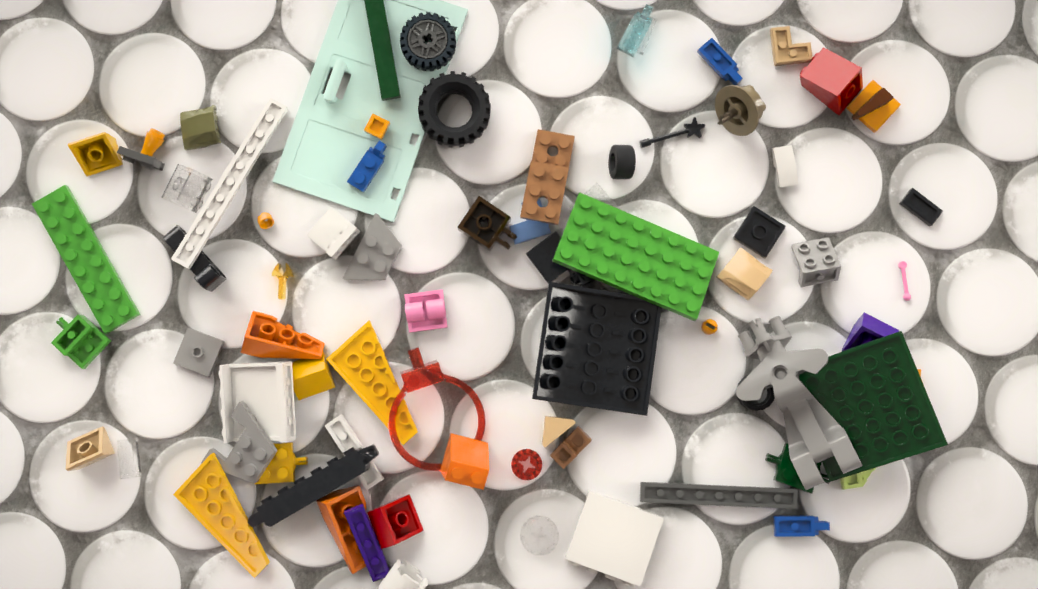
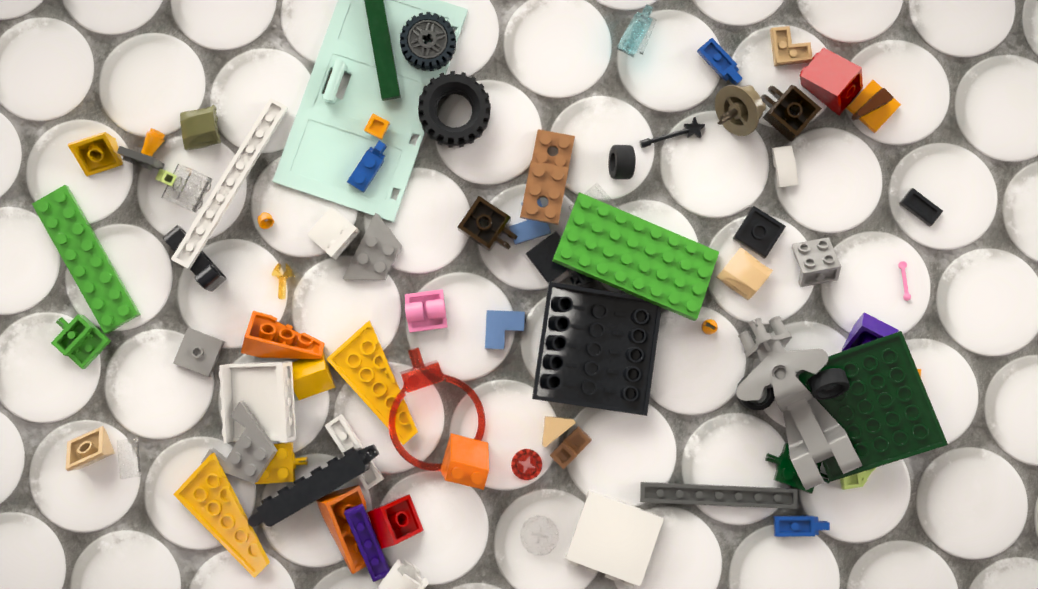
none -> yellowish green piece [155,169,177,186]
none -> medium blue tile [485,310,525,349]
none -> dark brown hinge [761,85,822,142]
none -> black tyre [808,368,850,400]

